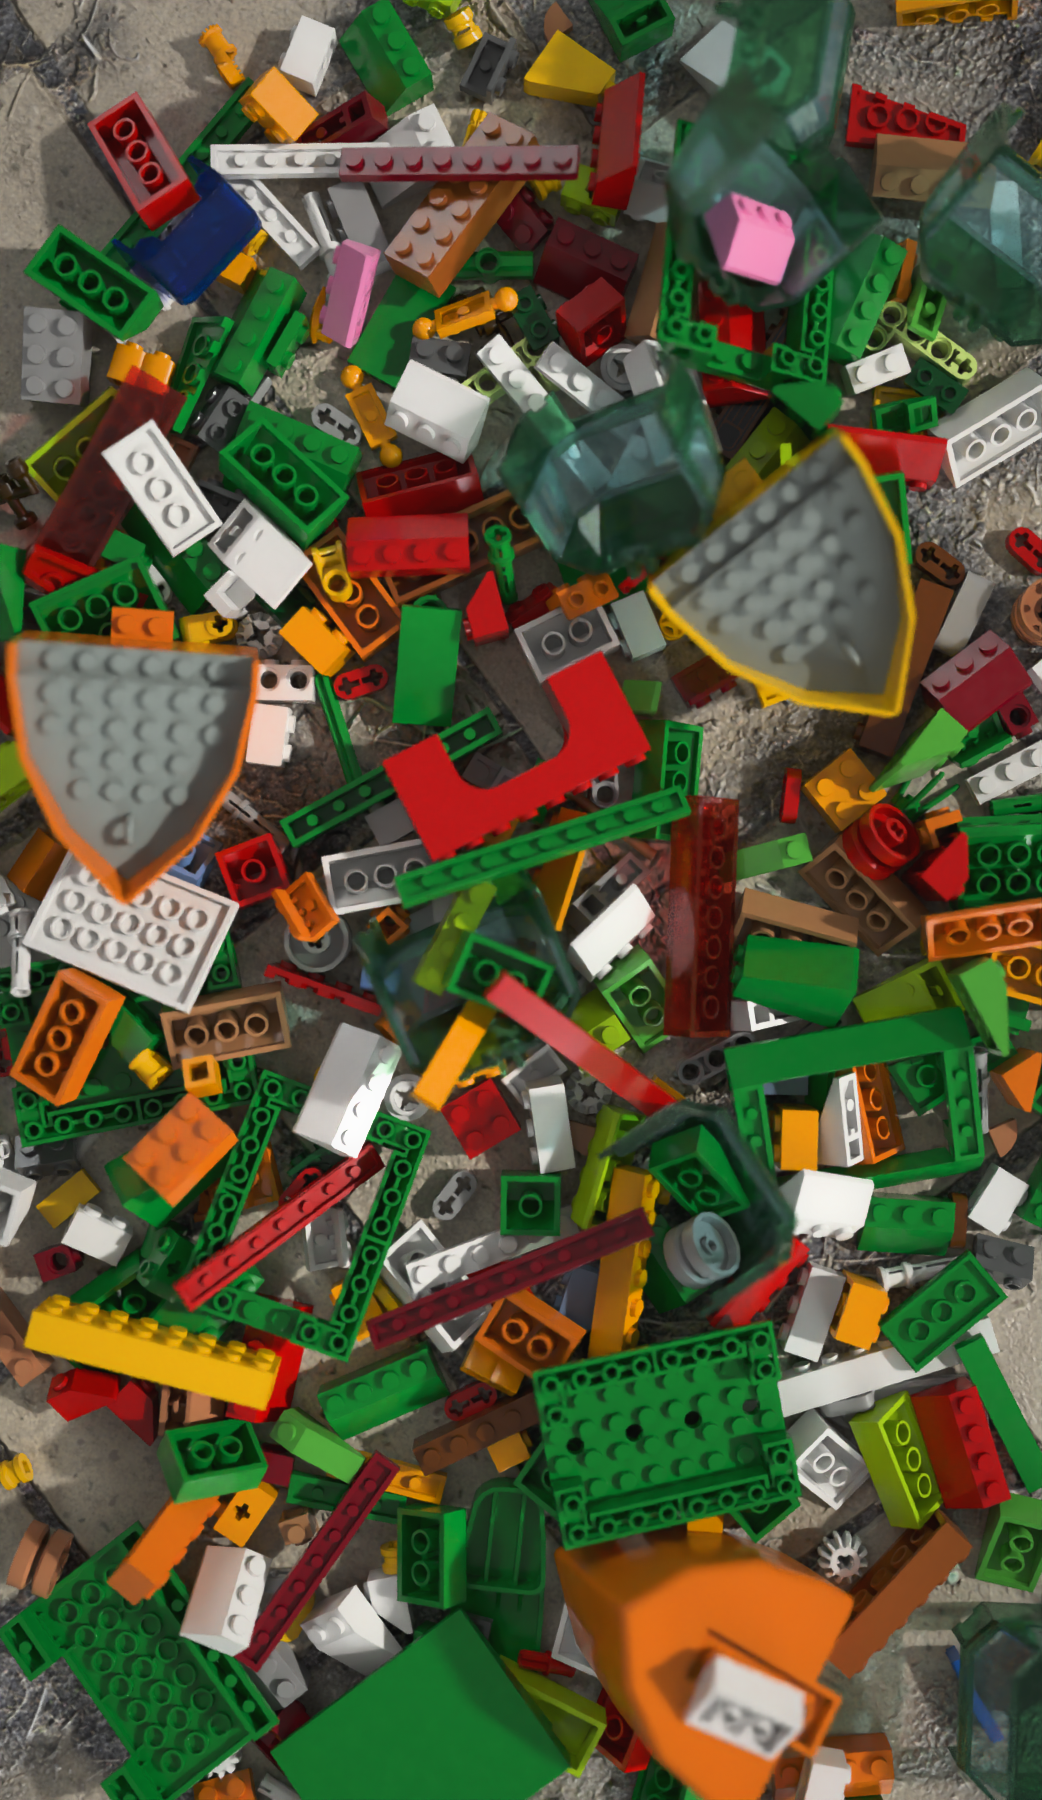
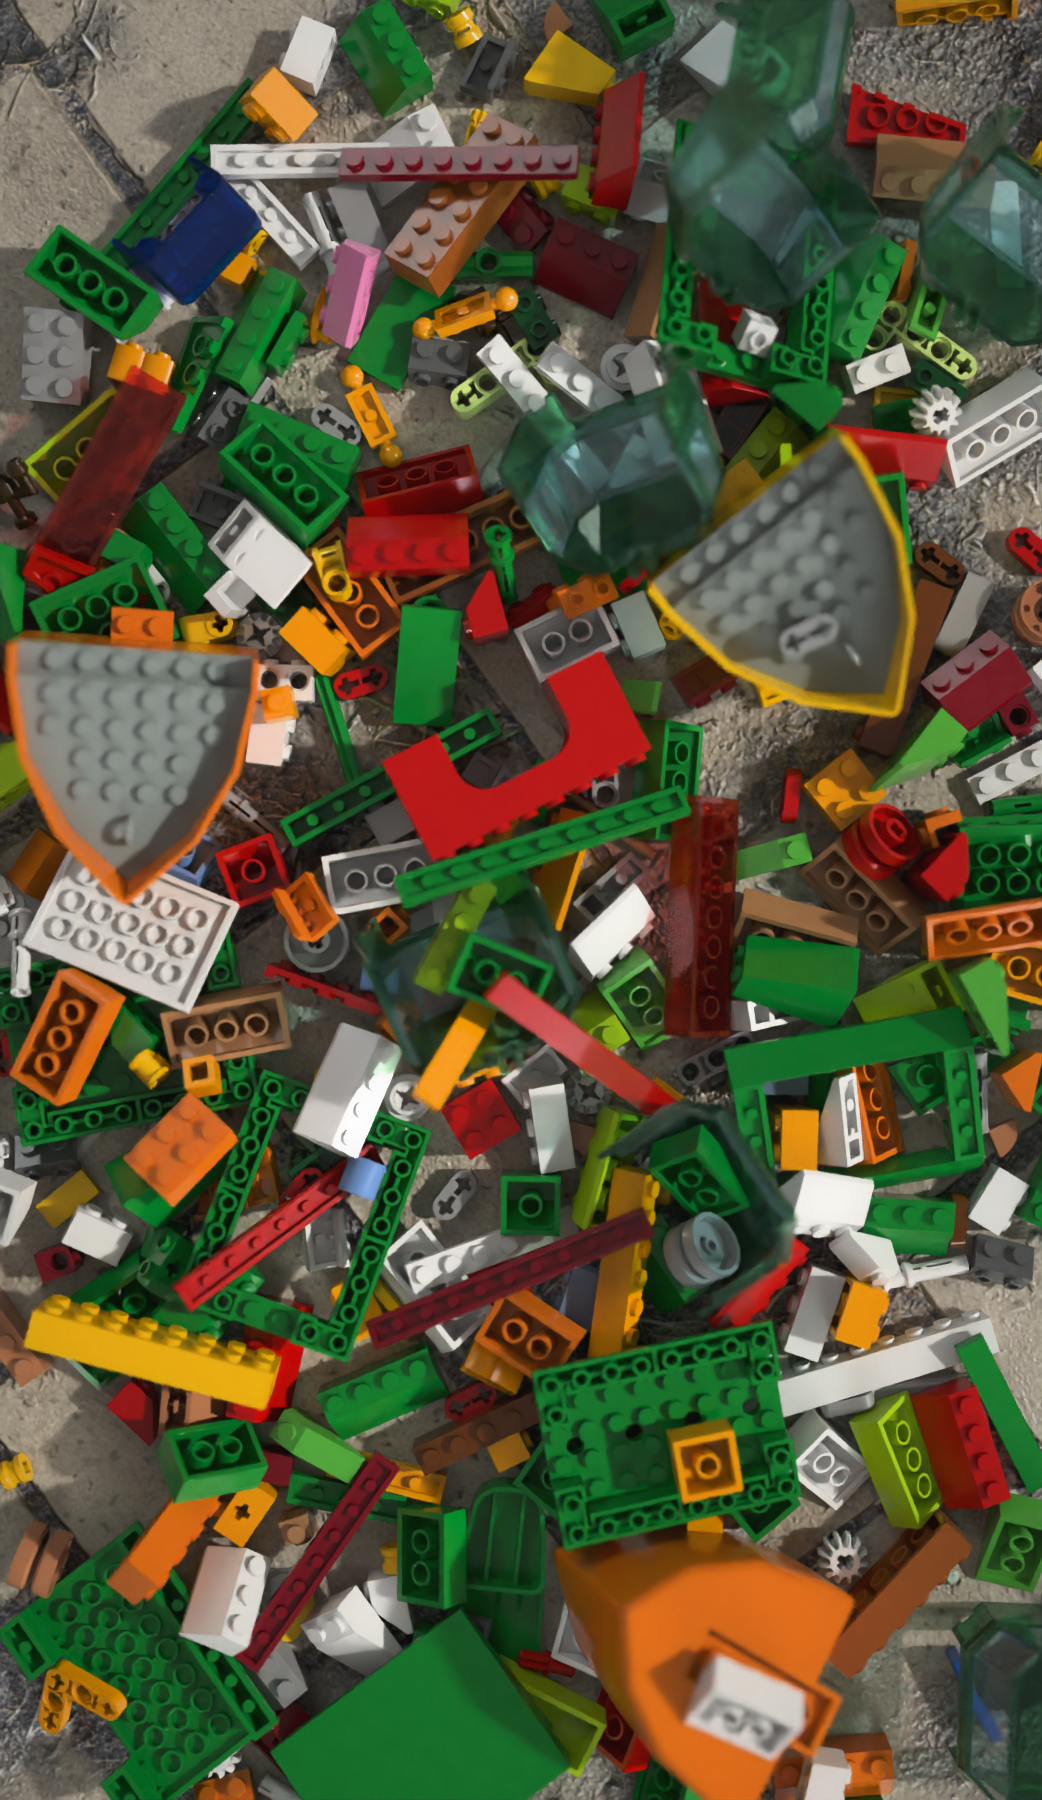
red slope [46,1367,121,1422] -> none
red brick [87,91,201,231] -> none
white tile [102,420,223,558] -> none
nougat tile [169,435,200,473] -> none
light orange connector [198,24,245,90] -> none
dark red slope [296,90,390,143] -> none
white slope [385,359,491,464] -> none
red slope [556,277,627,368] -> none
bright pink slope [703,192,795,286] -> none
green tile [878,1249,1008,1373] -> none
green plant [890,771,960,822] -> none
none -> light orange beam [38,1659,127,1734]
none -> light orange brick [260,685,299,724]
none -> medium blue piece [338,1156,387,1201]
none -> light orange brick [666,1418,744,1503]
none -> white brick [731,308,778,358]
none -> light grey beam [779,613,838,657]
none -> white slope [829,1230,900,1286]
none -> white gear [908,385,963,437]

